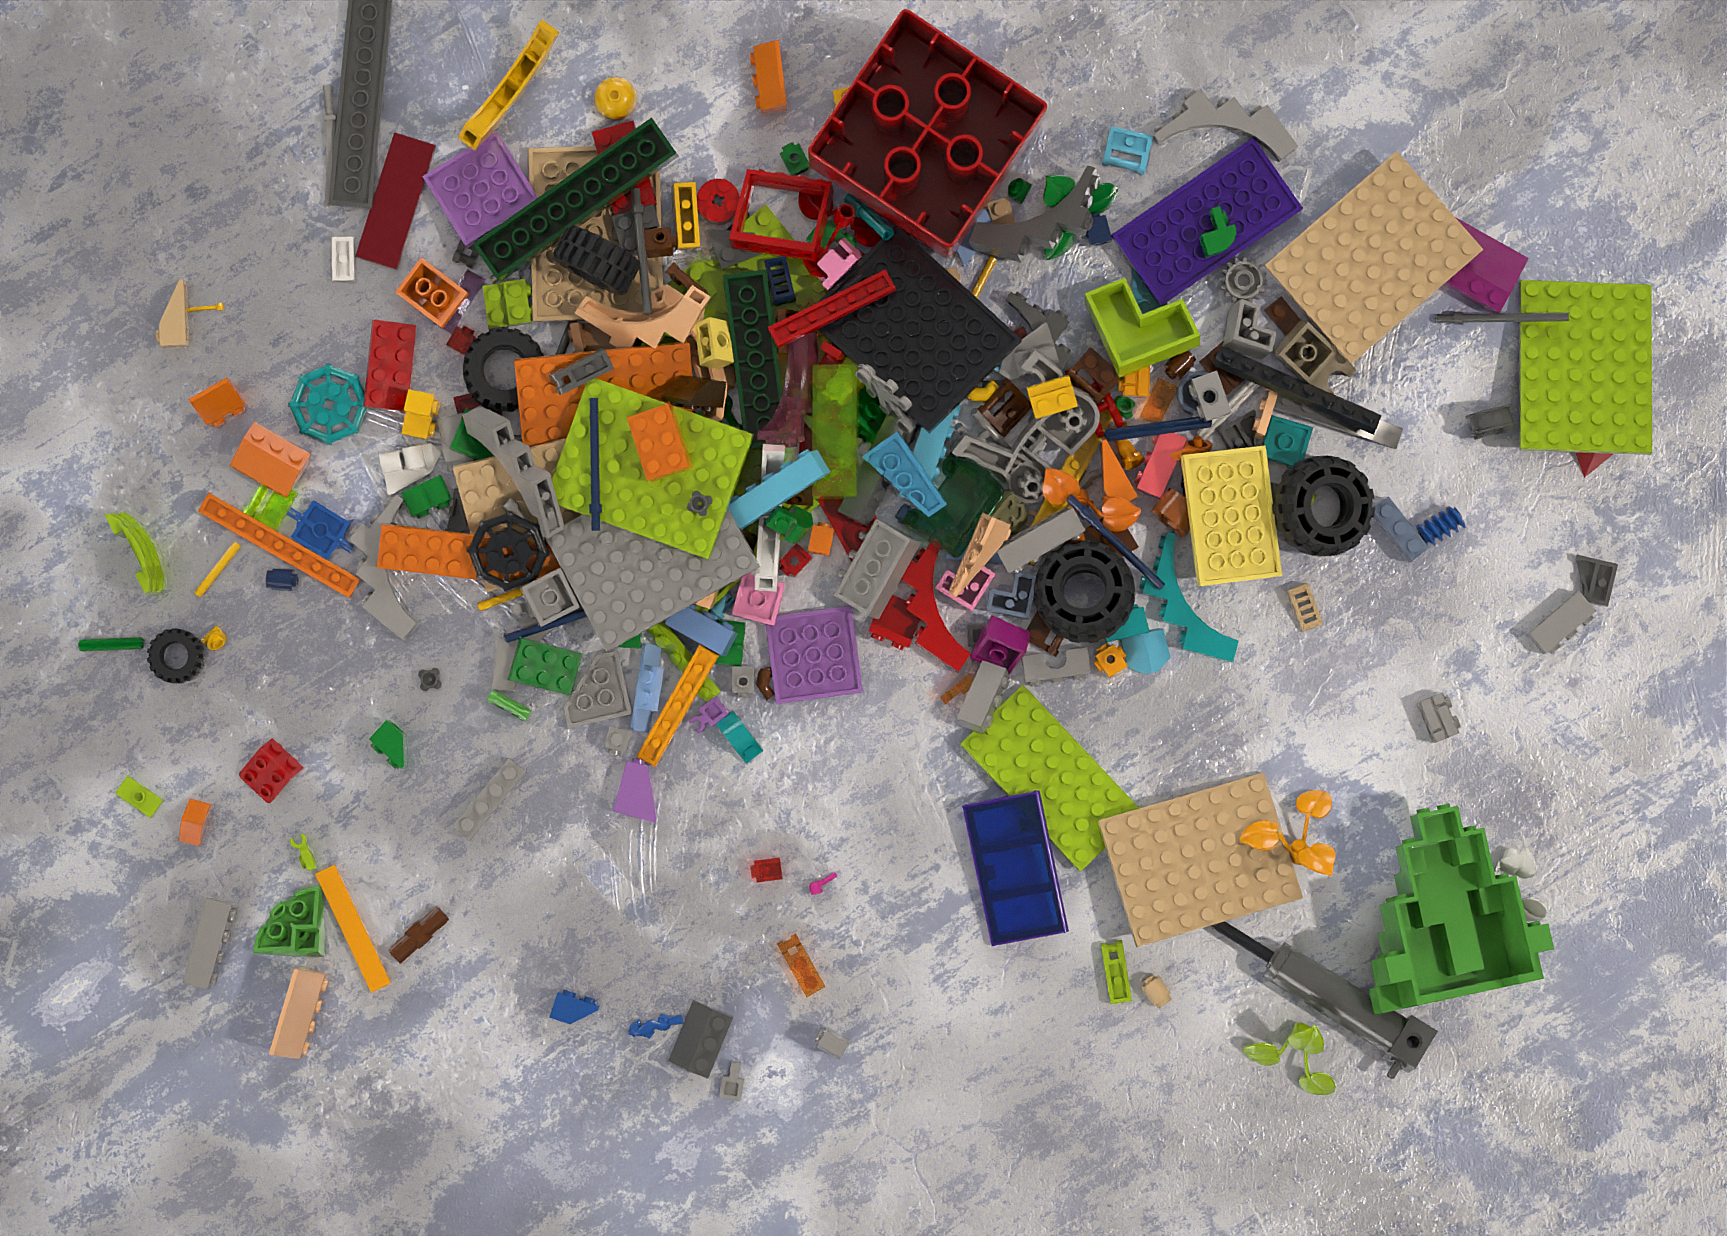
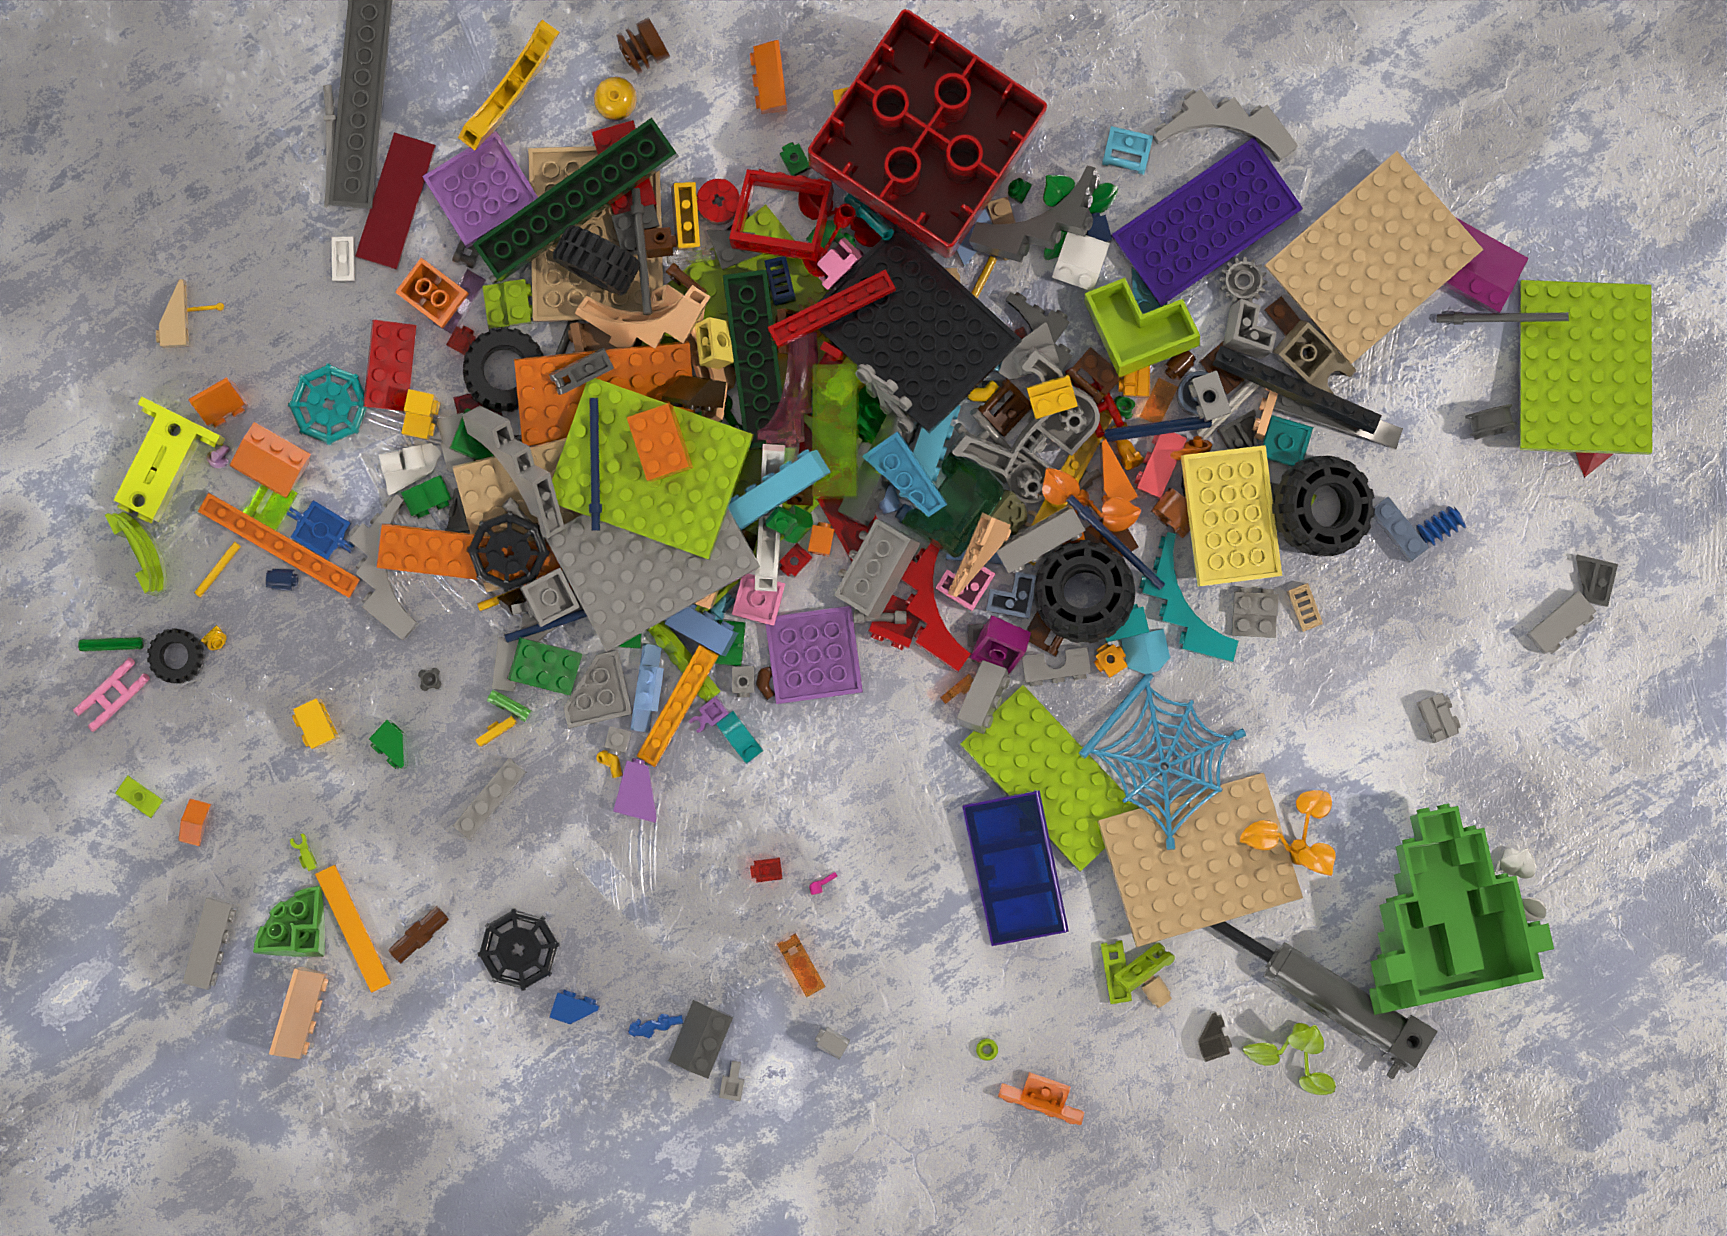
red bracket [239,738,304,803] -> none
dark grey plate [687,491,713,516] -> none
green brick [1199,206,1236,258] -> none
none -> bright pink piece [73,657,150,732]
none -> neon yellow brick [114,396,225,524]
none -> lavender plate [206,445,229,468]
none -> yellow brick [292,698,340,749]
none -> yellow plate [476,716,517,747]
none -> black plate [477,908,560,991]
none -> dark brown slope [497,589,526,615]
none -> yellow arm [596,750,623,778]
none -> reddish brown wheel [616,17,670,75]
none -> light grey bar [854,610,907,624]
none -> light blue brick [879,484,900,515]
none -> lime plate [976,1039,998,1061]
none -> orange bracket [998,1072,1084,1125]
none -> white slope [1052,232,1110,291]
none -> dark azure animal [1079,673,1246,850]
none -> lime plate [1114,943,1175,993]
none -> clear smoke slope [1197,1011,1232,1062]
none -> light grey plate [1231,588,1279,638]

